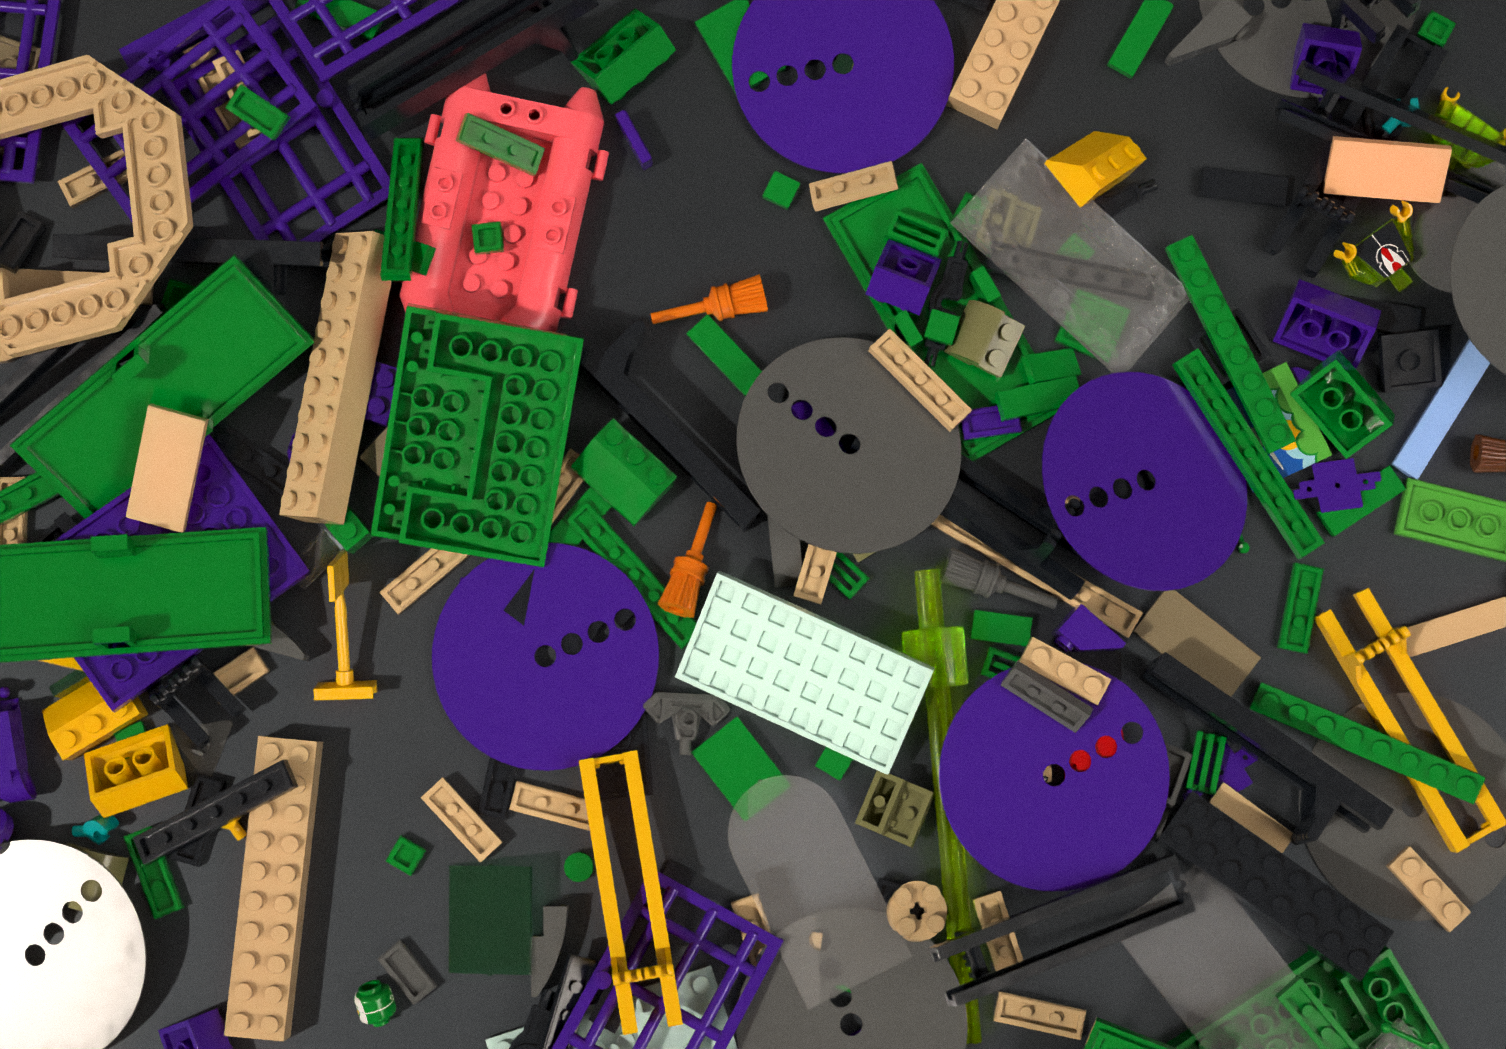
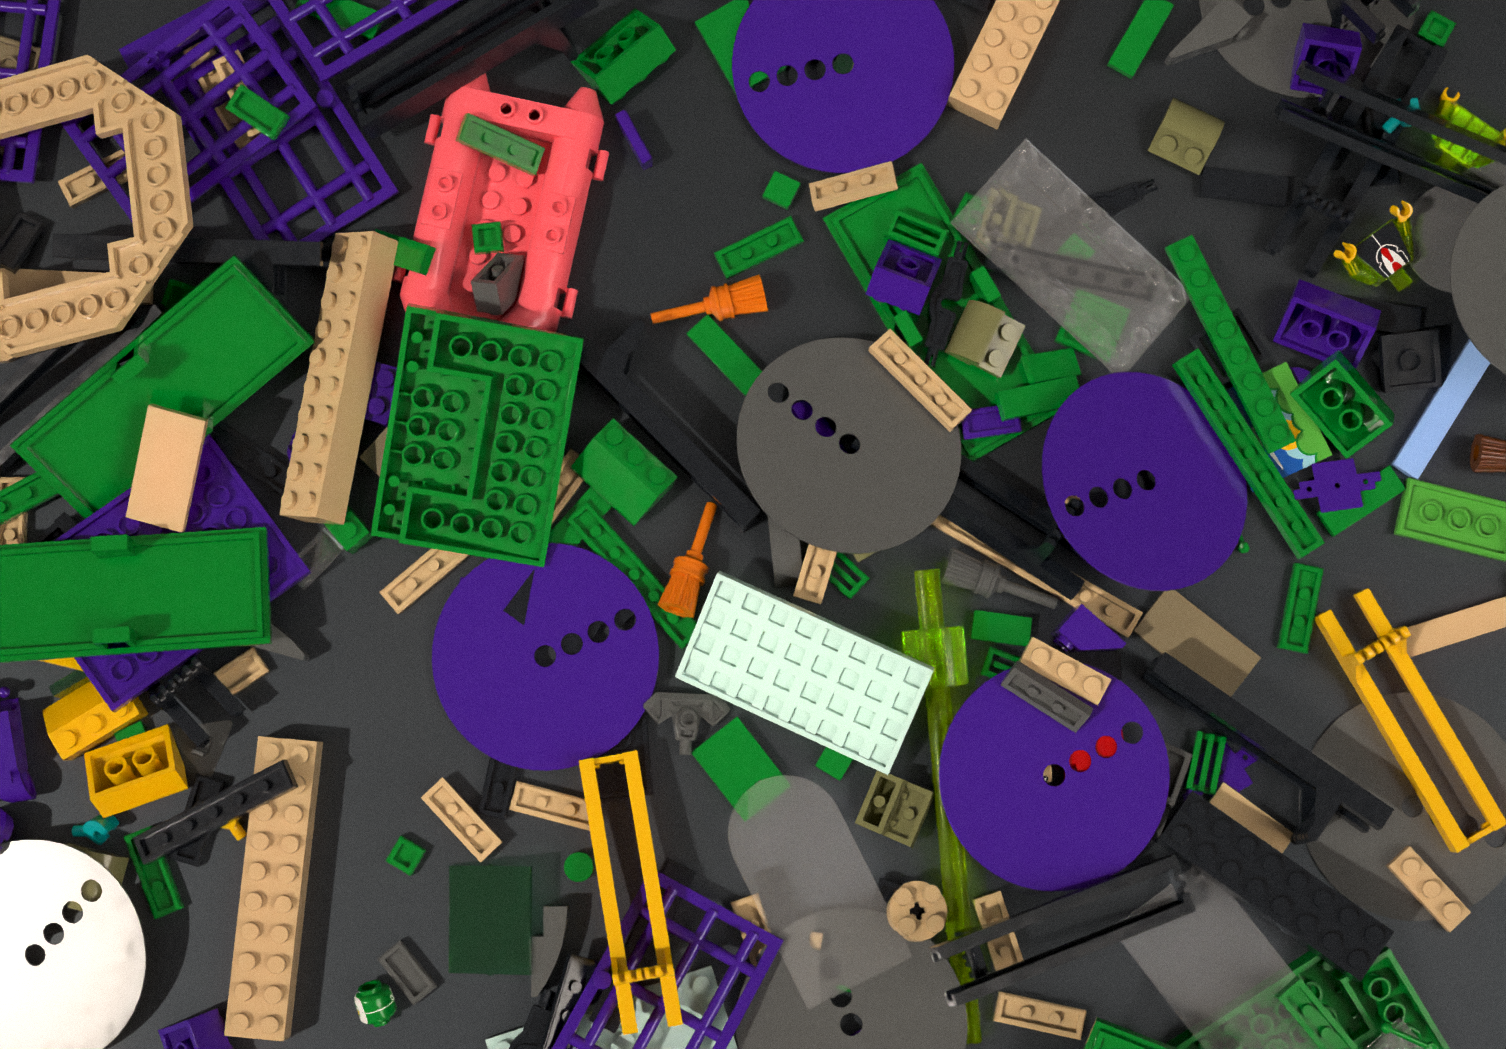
yellow piece [313,550,377,700] -> none
green tile [380,138,424,281] -> none
green tile [923,309,960,346] -> none
yellow slope [1044,131,1147,208] -> none
green plate [1250,681,1486,805] -> none
light nougat tile [1322,136,1452,203] -> none
none -> dark grey slope [471,253,524,315]
none -> green tile [714,216,804,280]
none -> olive brick [1148,97,1225,175]

